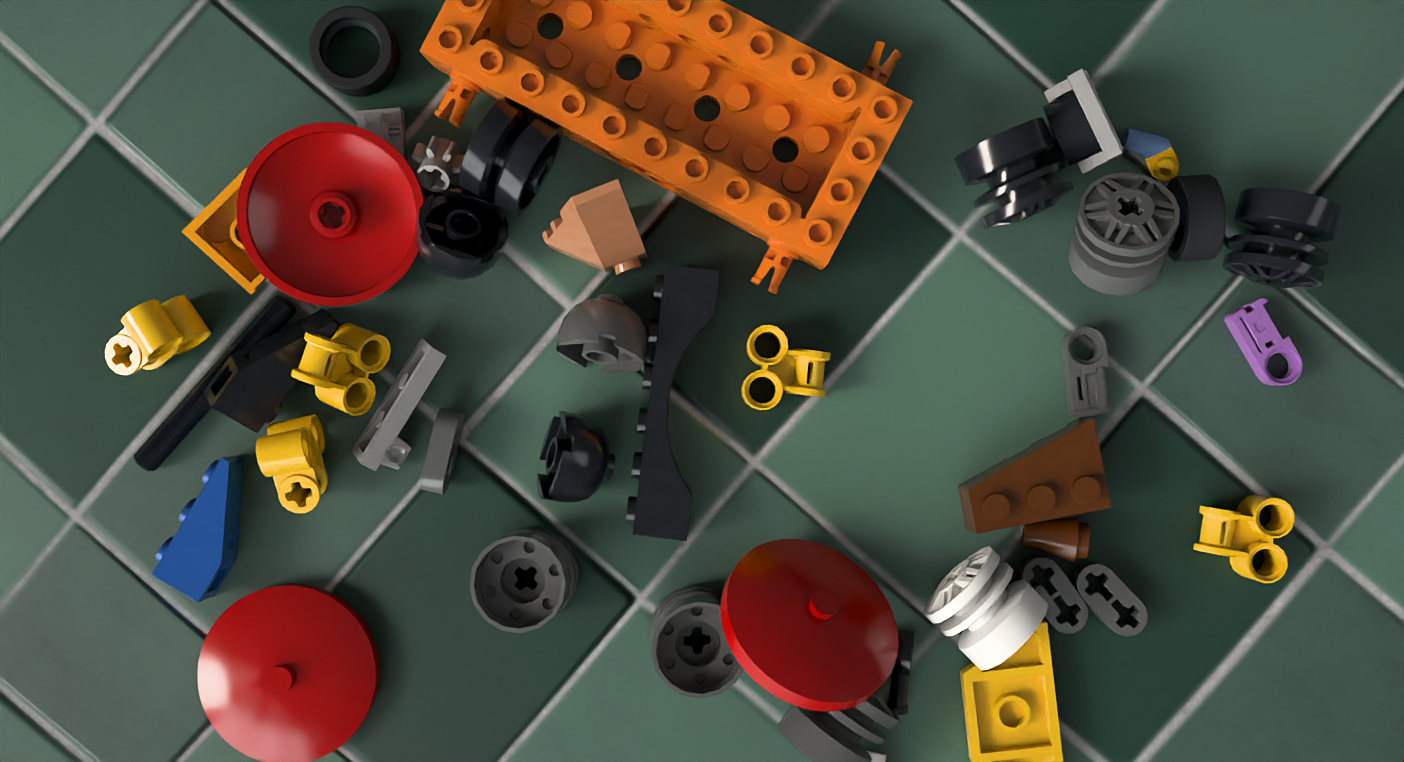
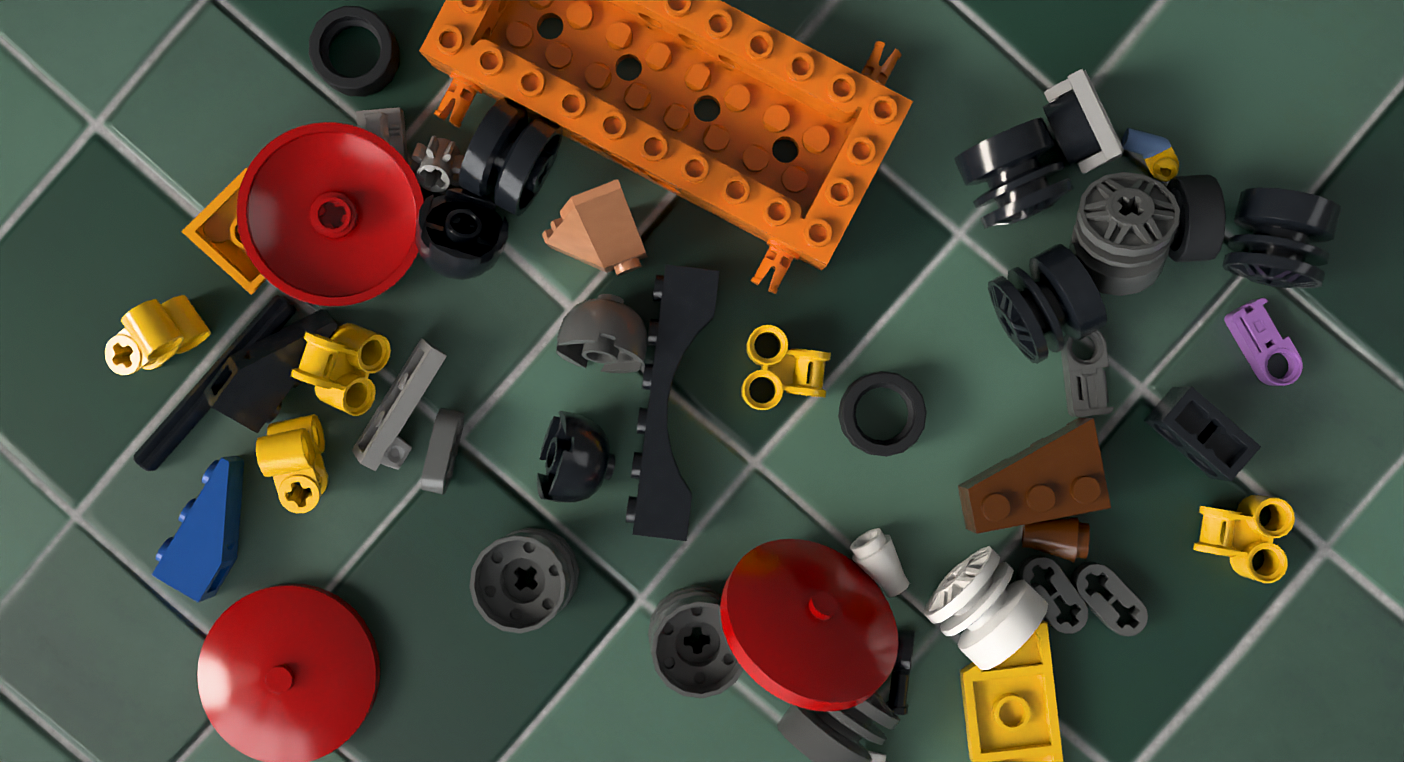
none -> black tyre [838,371,927,457]
none -> white cone [850,528,910,597]
none -> black wheel [988,244,1107,364]
none -> black brick [1144,386,1261,481]

